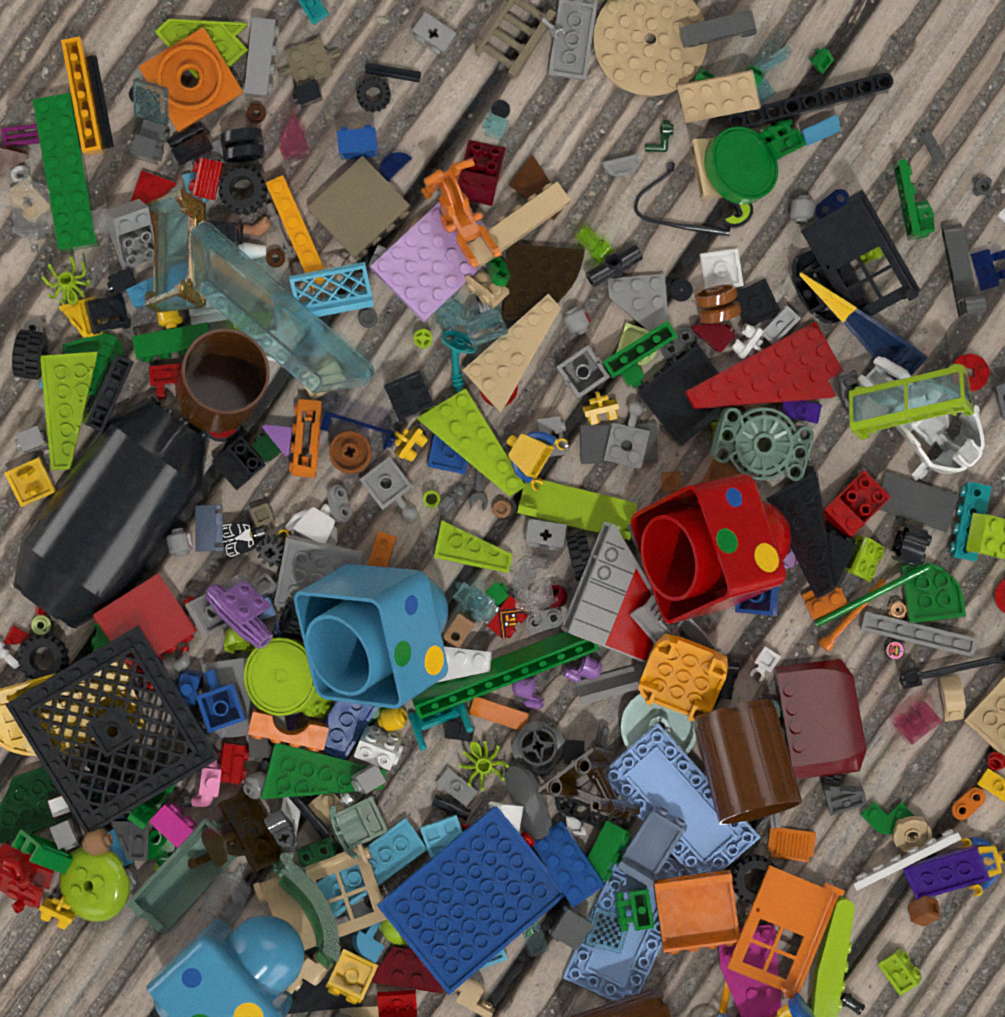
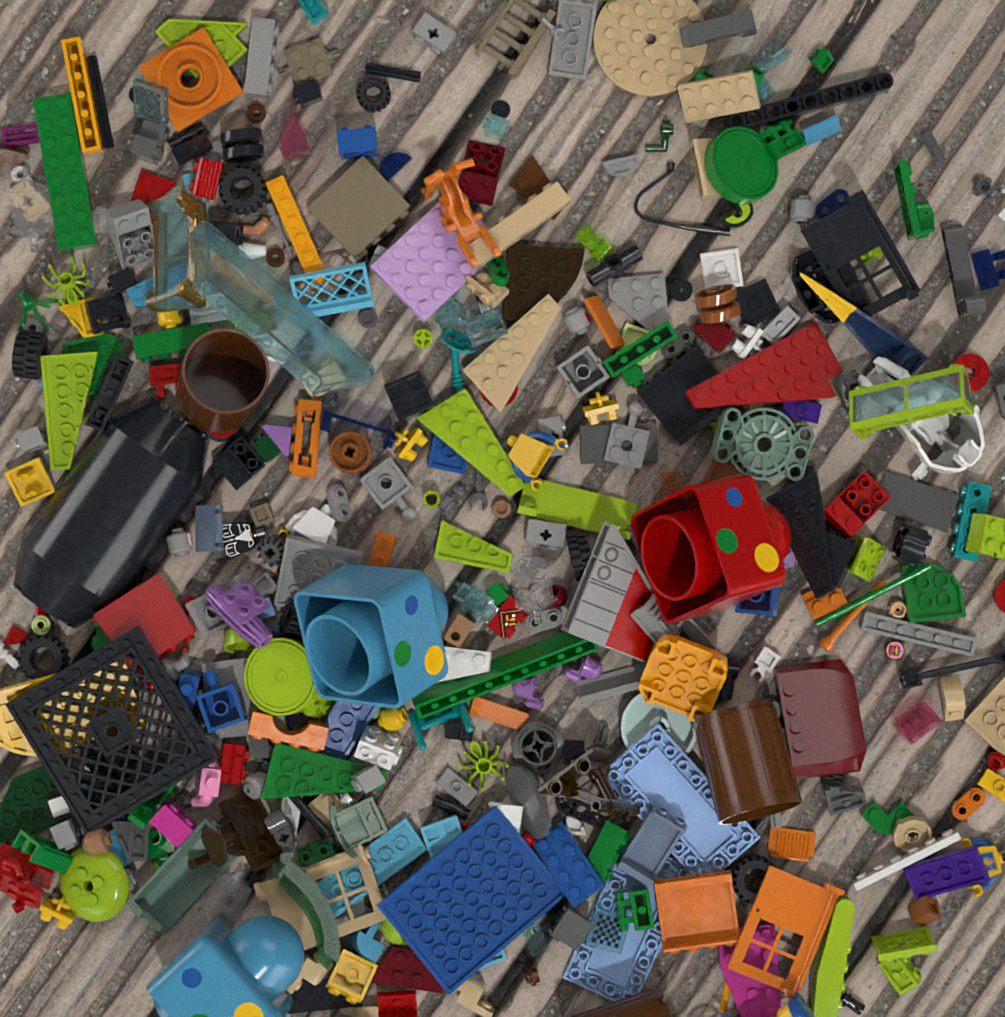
none -> green plant [17,291,59,331]
none -> reddish brown plate [524,967,540,987]
none -> orange slope [584,296,625,351]
none -> lime plate [871,927,937,962]

